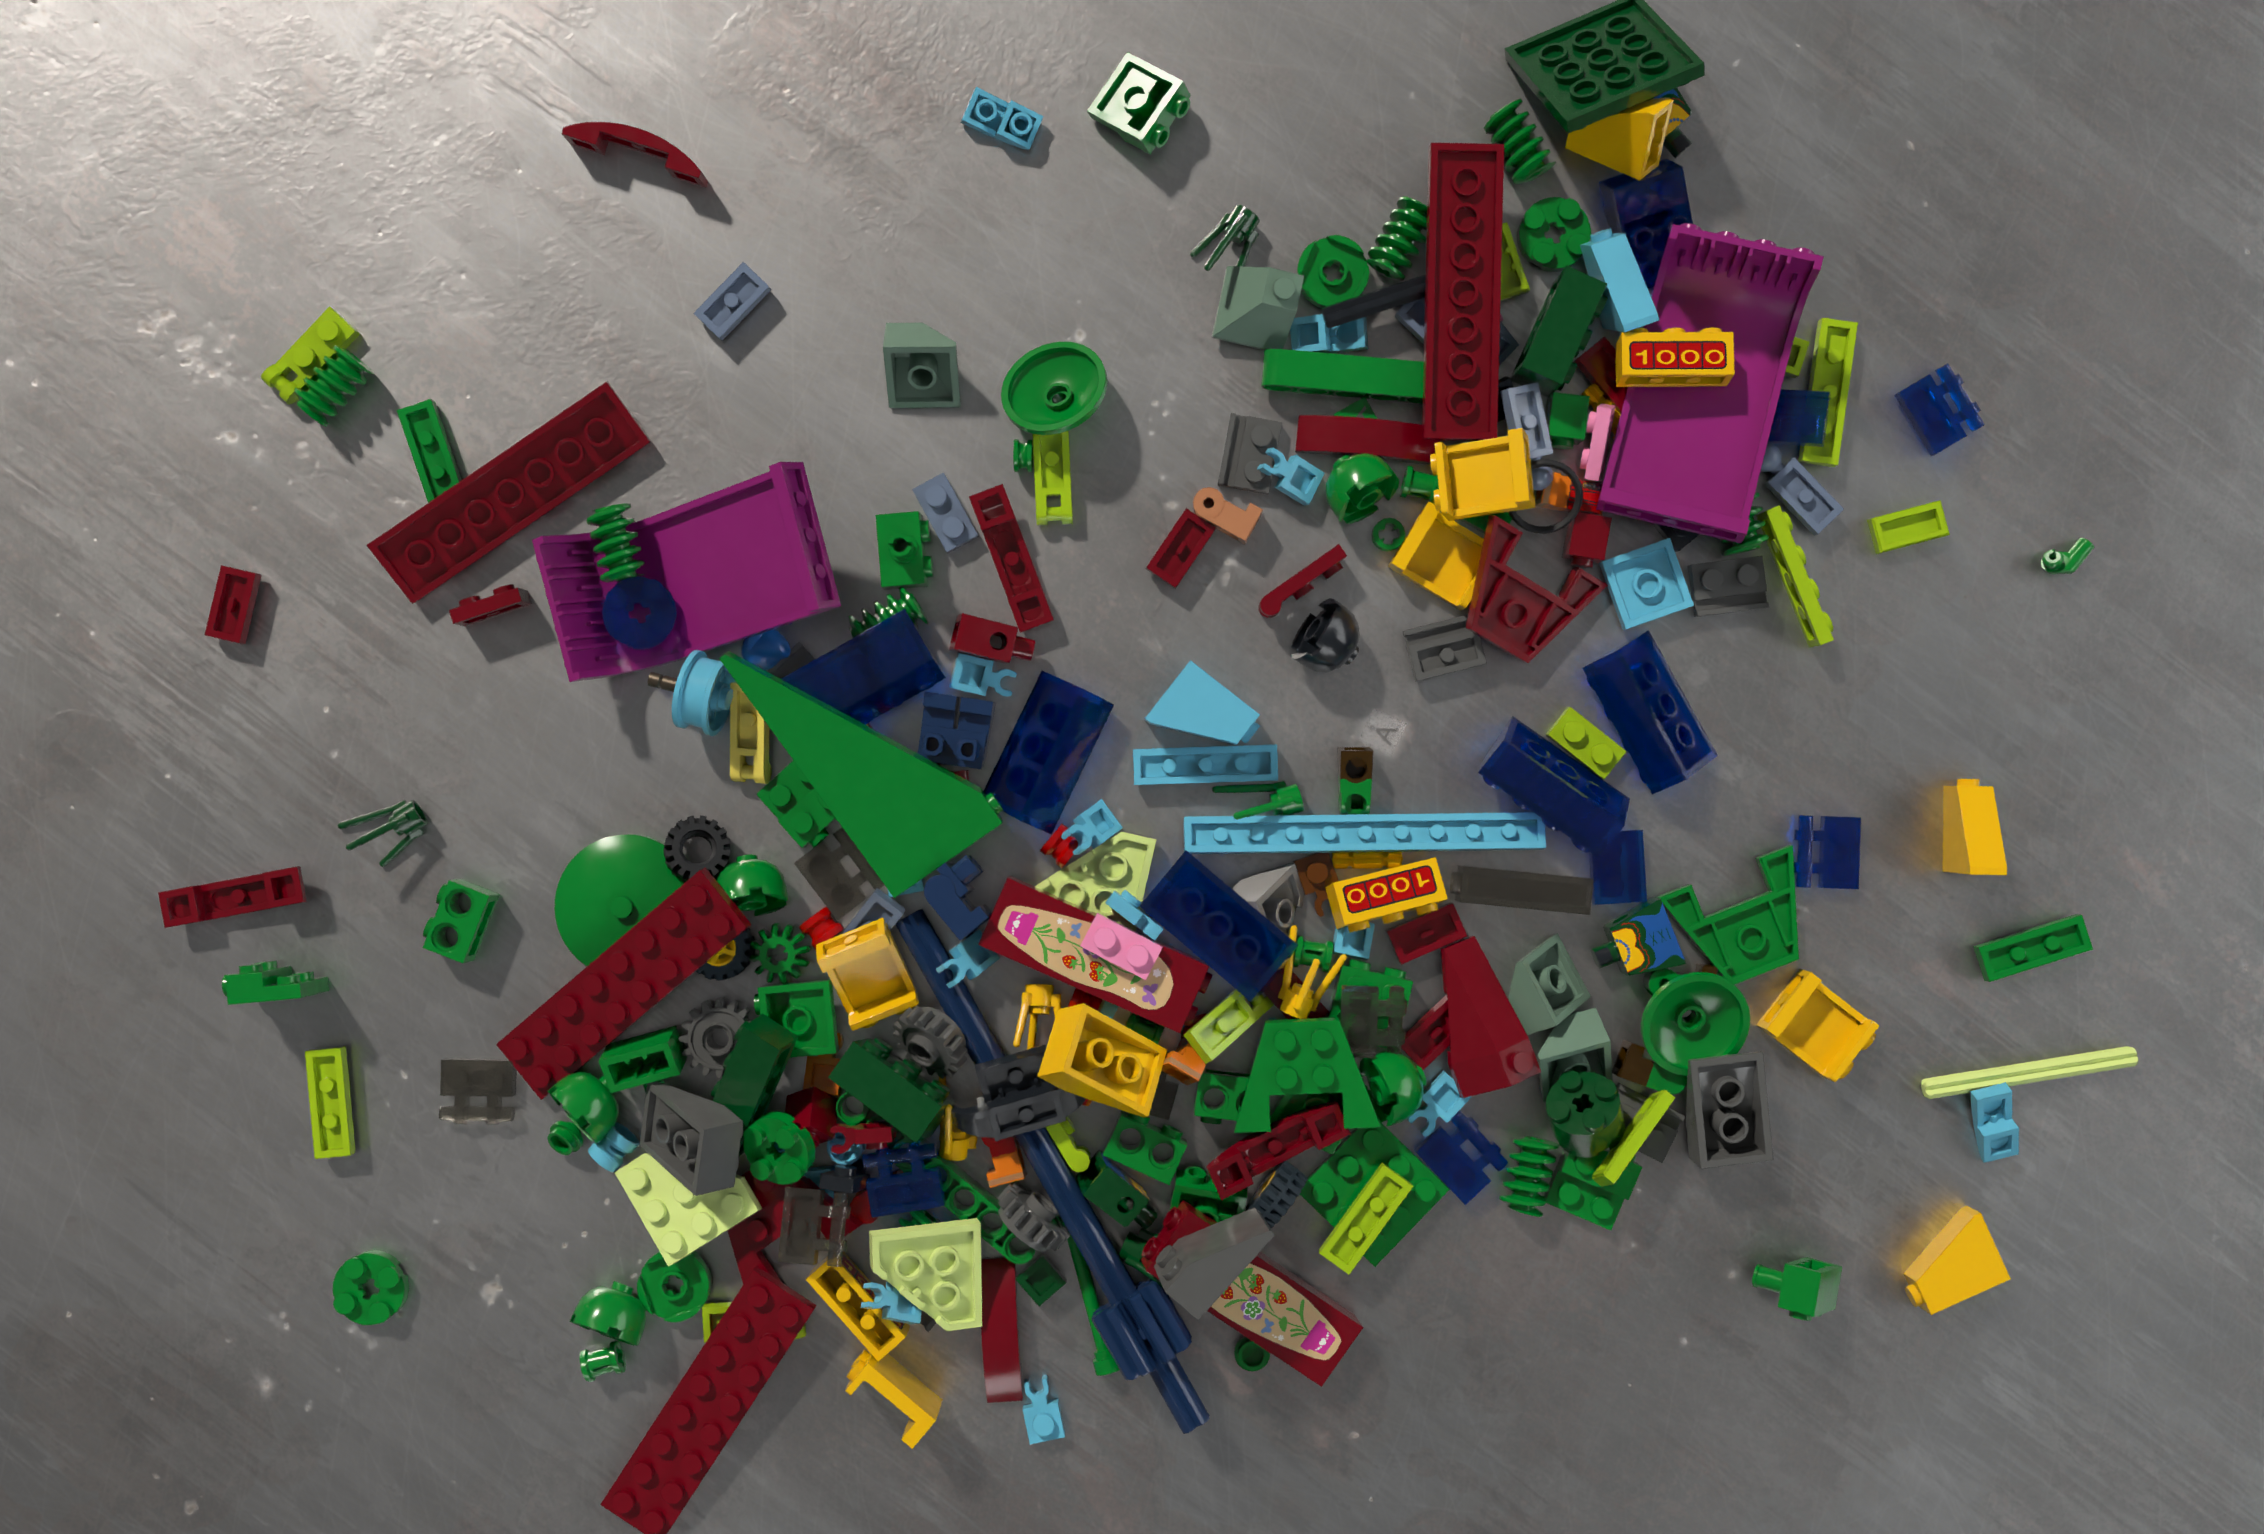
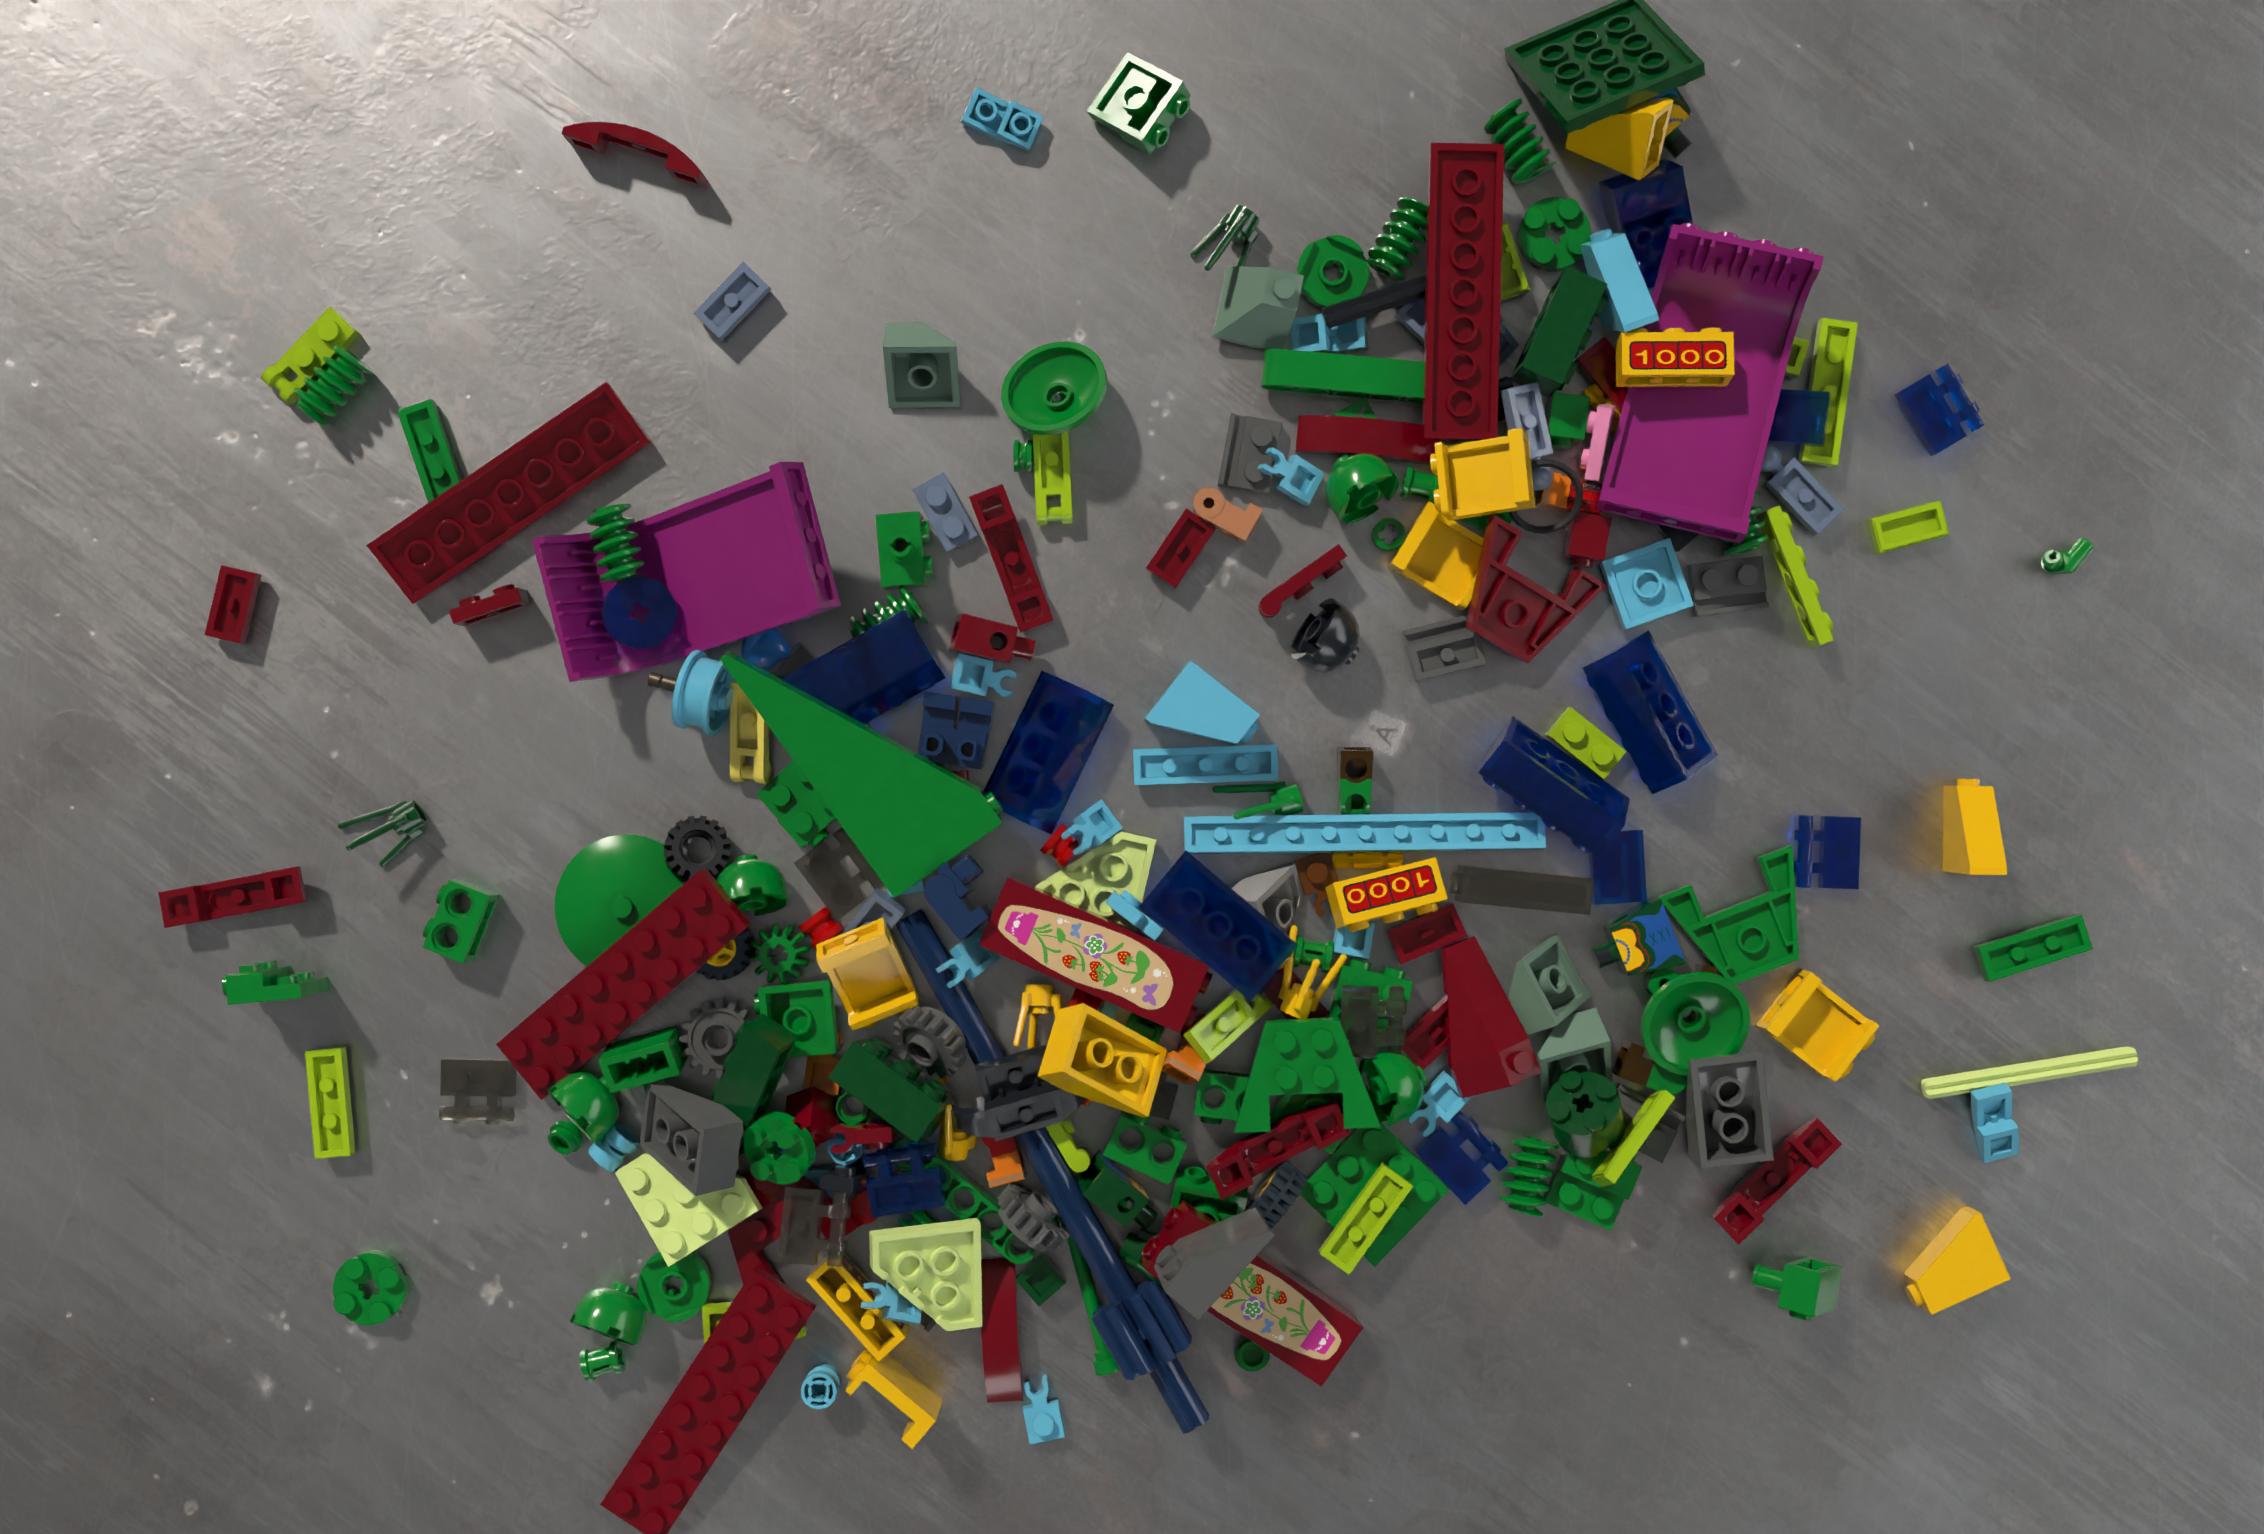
bright pink plate [1080,913,1163,980] -> none
none -> medium azure wheel [801,1364,842,1410]
none -> dark red slope [1712,1117,1842,1245]

